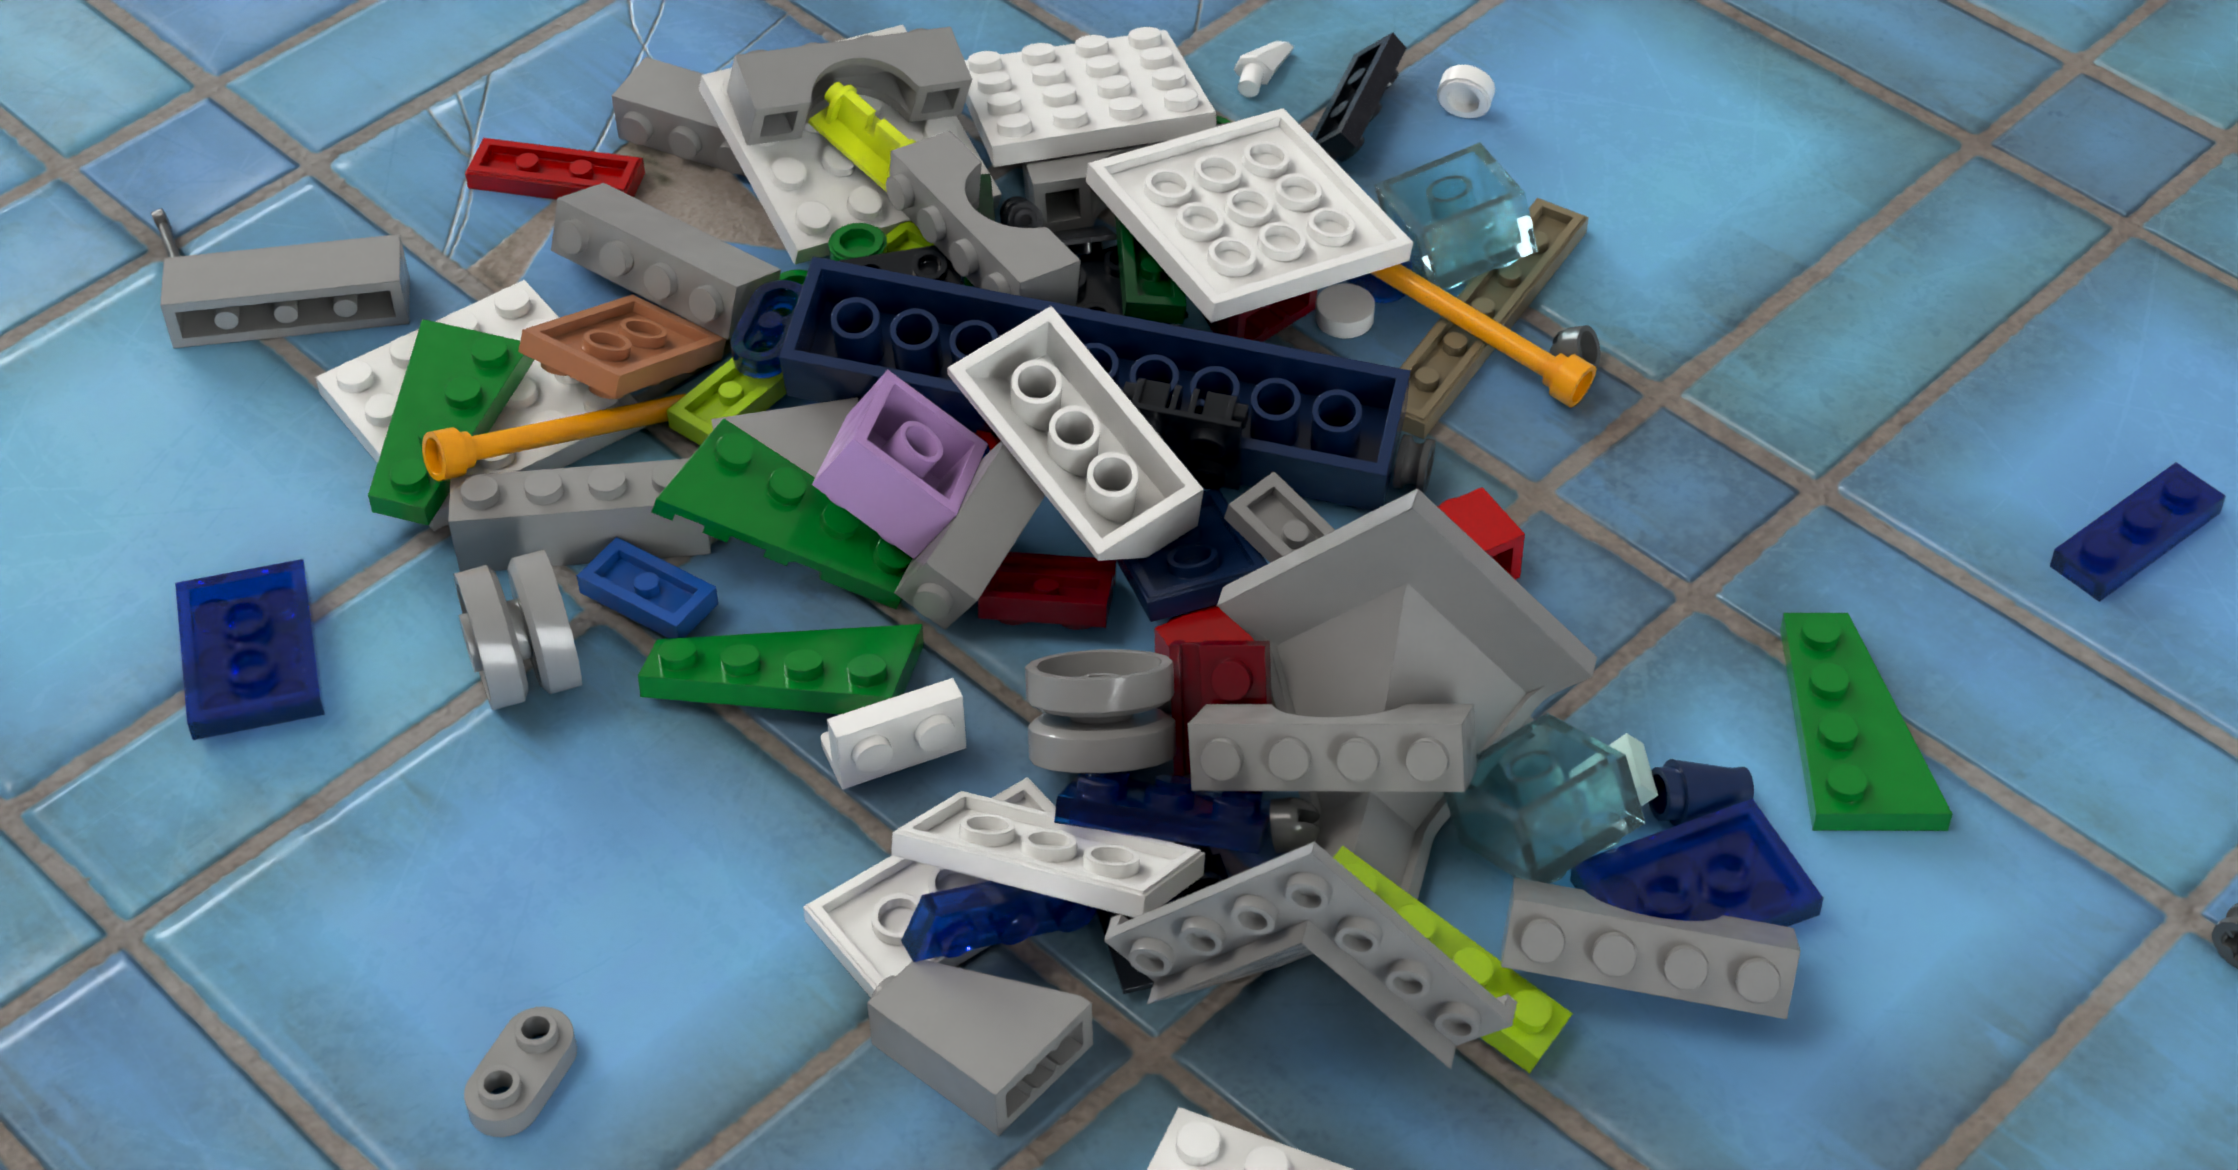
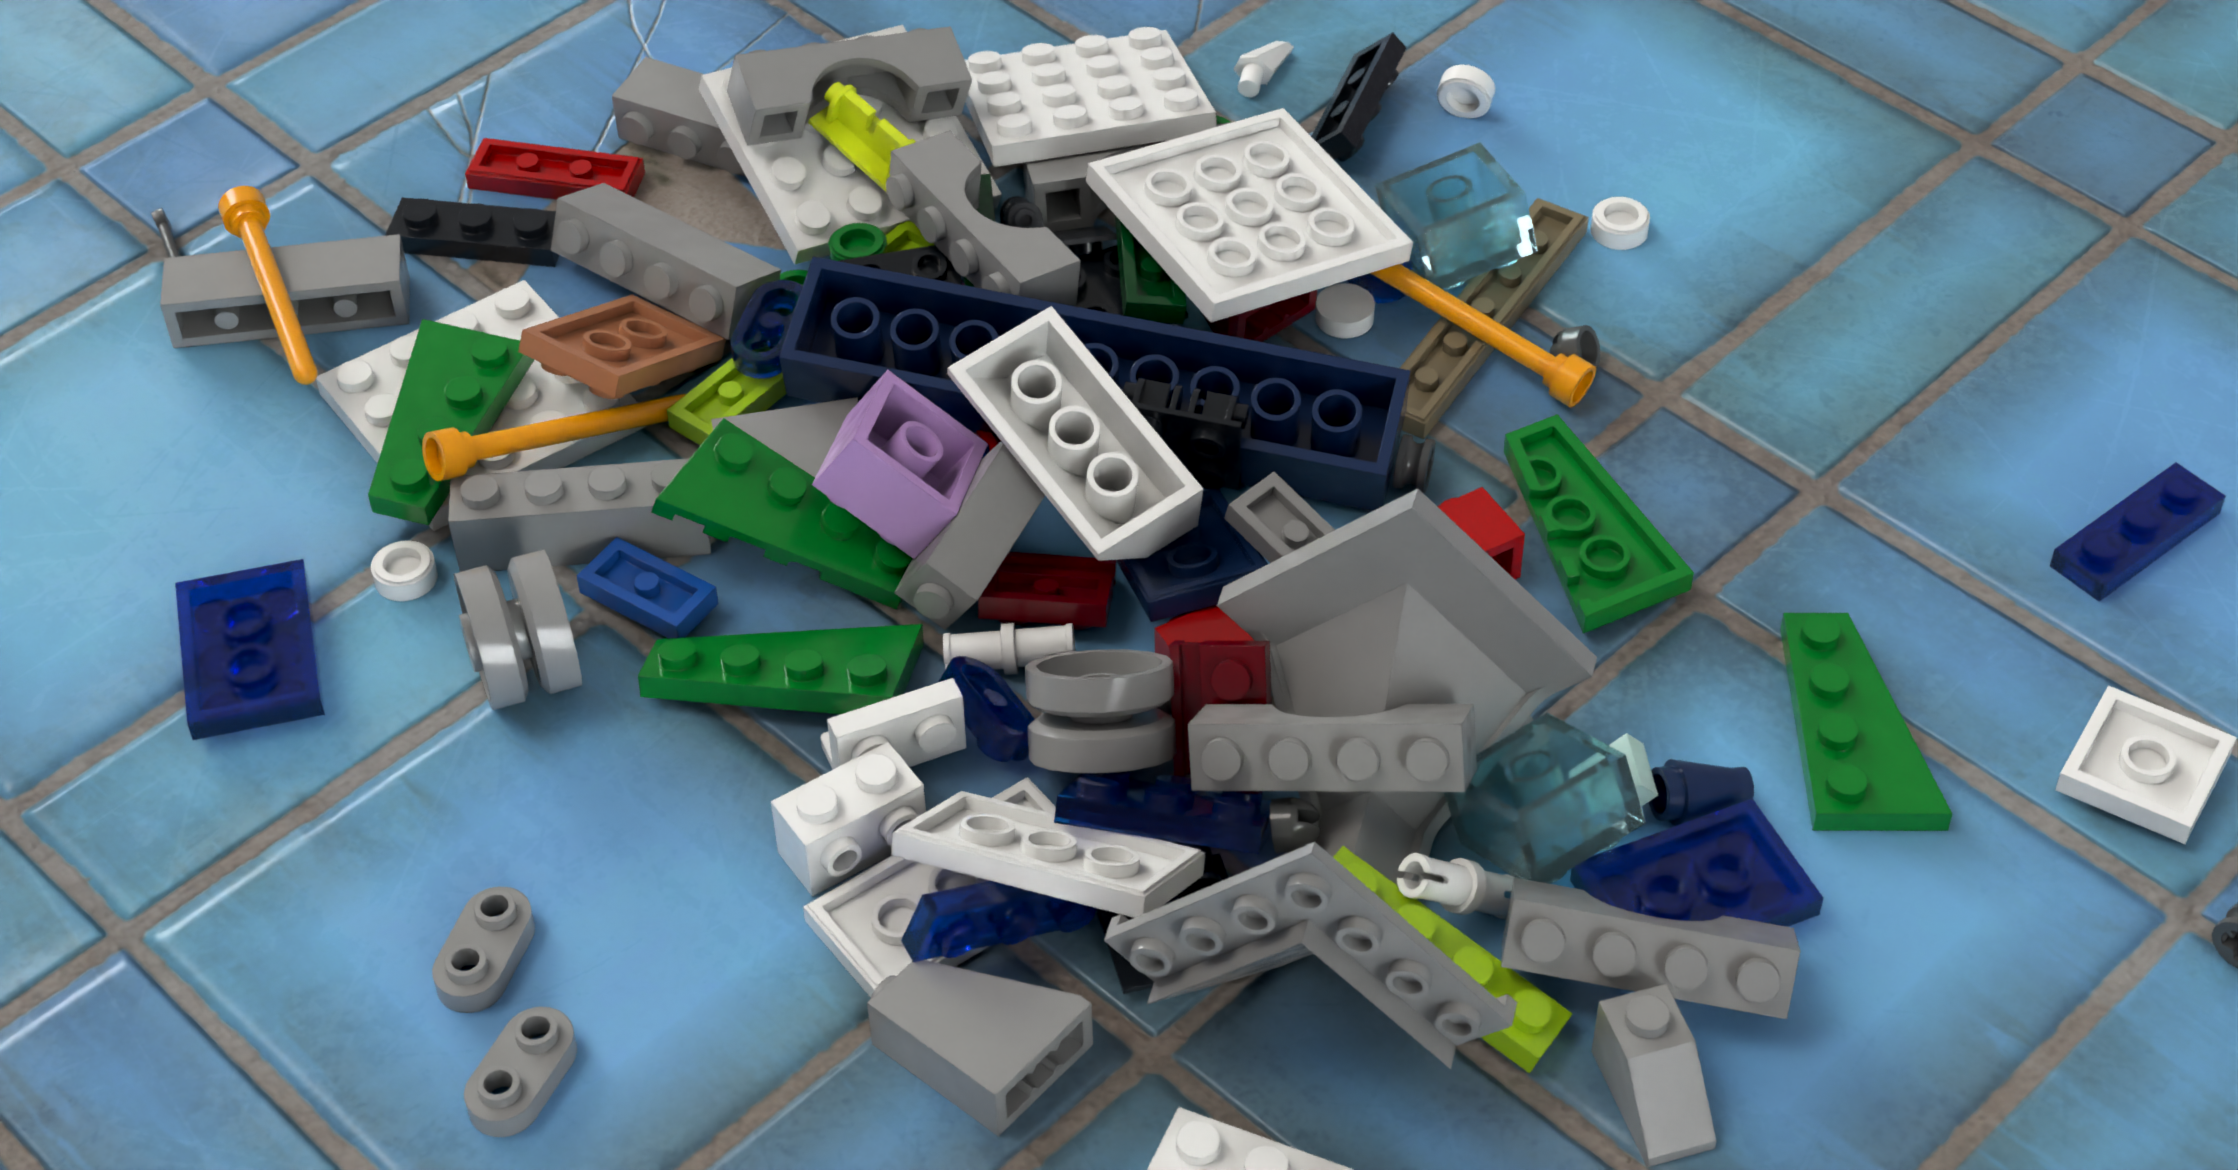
none -> light orange piece [218,186,318,385]
none -> white tile [371,541,438,601]
none -> black plate [385,197,560,267]
none -> light grey plate [432,887,535,1013]
none -> white brick [771,742,926,897]
none -> clear blue plate [938,656,1035,762]
none -> white pin [943,623,1076,675]
none -> white pin [1397,853,1518,920]
none -> green wing [1503,414,1694,634]
none -> white tile [1591,197,1650,250]
none -> light grey slope [1591,984,1716,1167]
none -> white plate [2055,685,2237,844]

